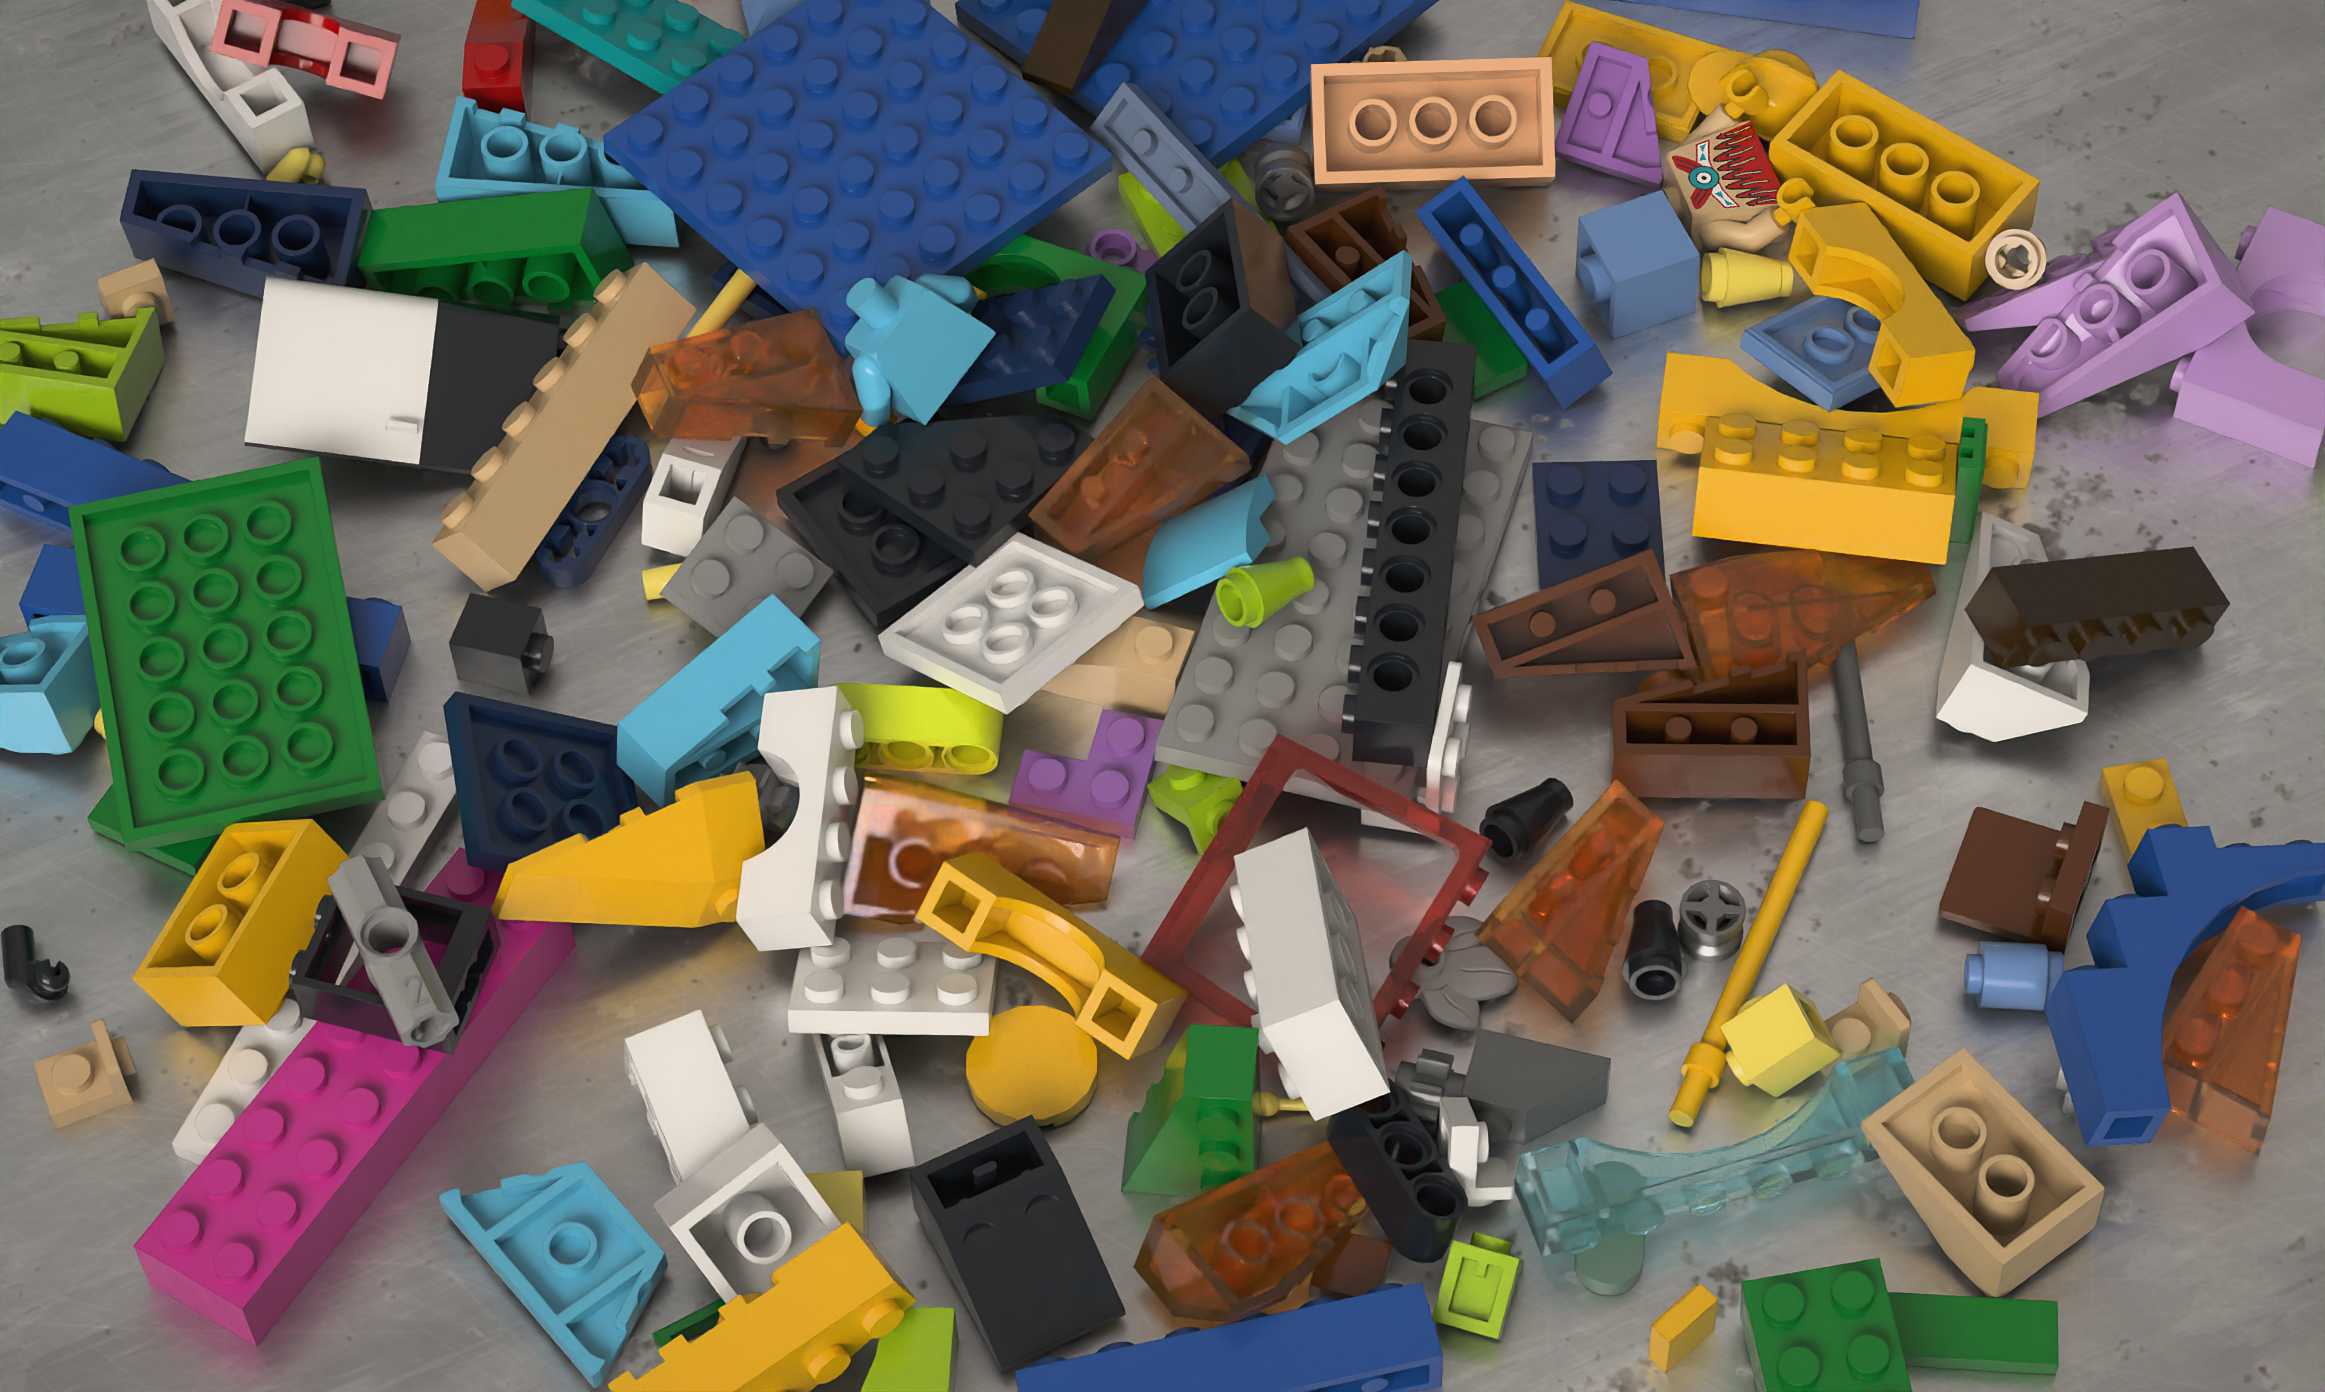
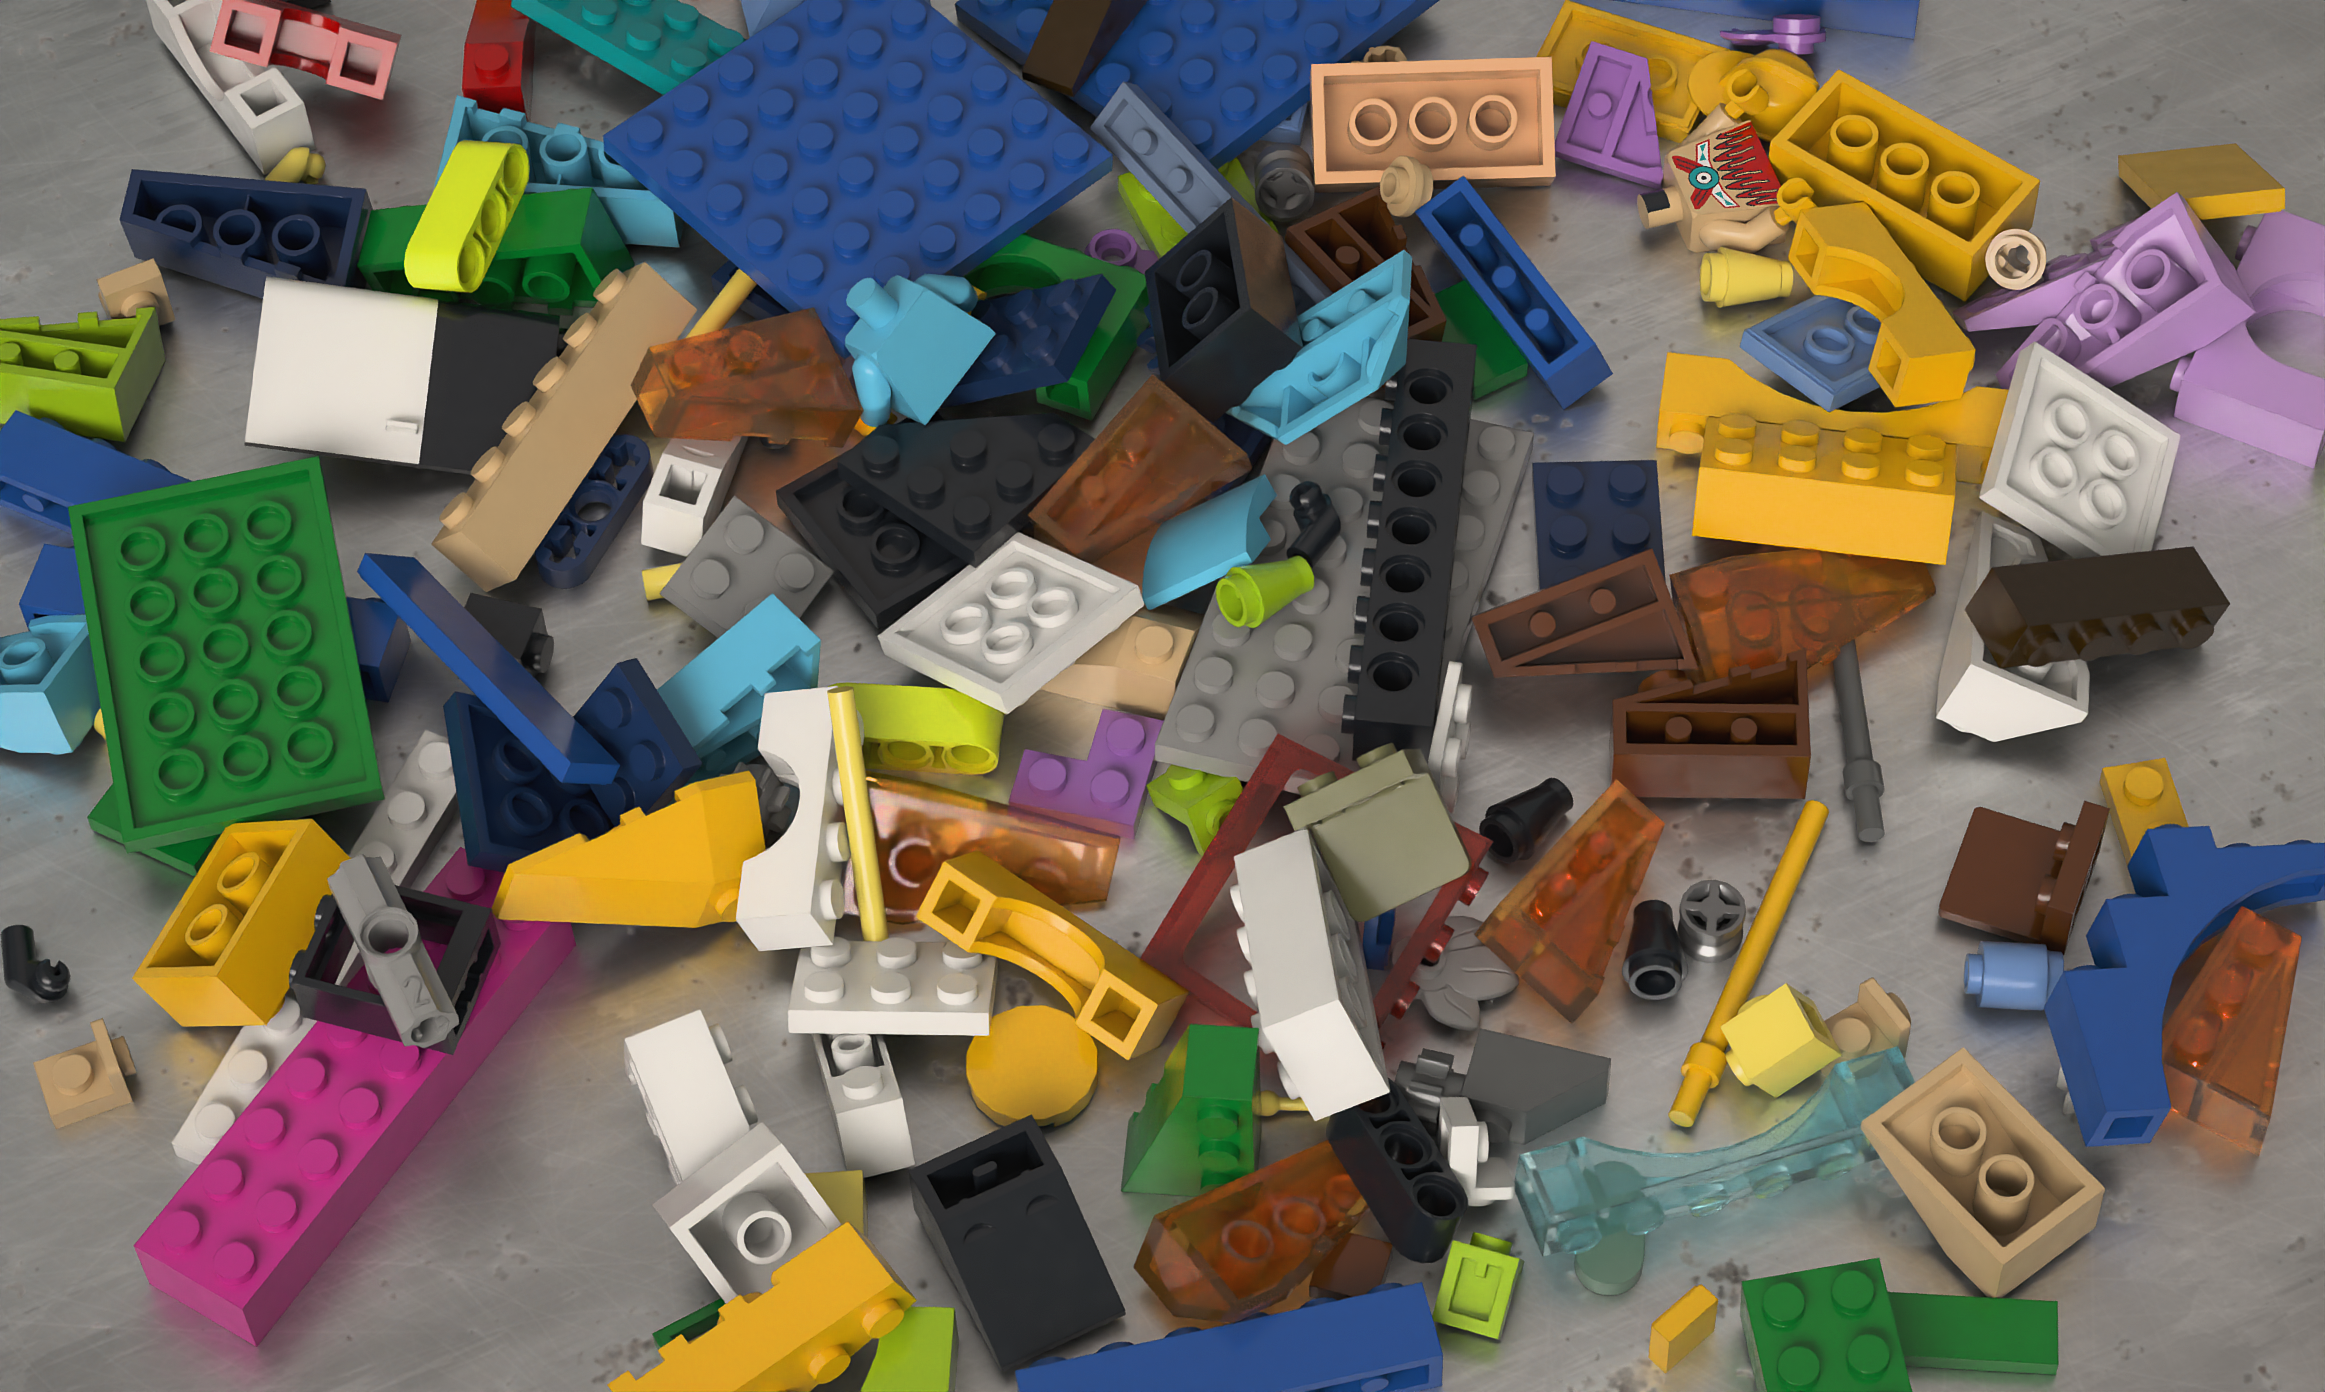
medium azure wing [438,1161,668,1388] -> none
medium blue head [1575,190,1700,340] -> none
green tile [1949,417,1988,544] -> none
none -> blue tile [357,553,620,785]
none -> neon yellow beam [404,140,530,293]
none -> dark blue plate [573,658,703,827]
none -> light yellow bar [827,686,889,941]
none -> olive bracket [1283,743,1472,922]
none -> black arm [1286,481,1341,569]
none -> blue tile [1362,908,1396,971]
none -> tan plate [1380,156,1433,217]
none -> medium lavender plate [1720,14,1826,54]
none -> white plate [1979,341,2181,559]
none -> yellow tile [2118,143,2285,220]

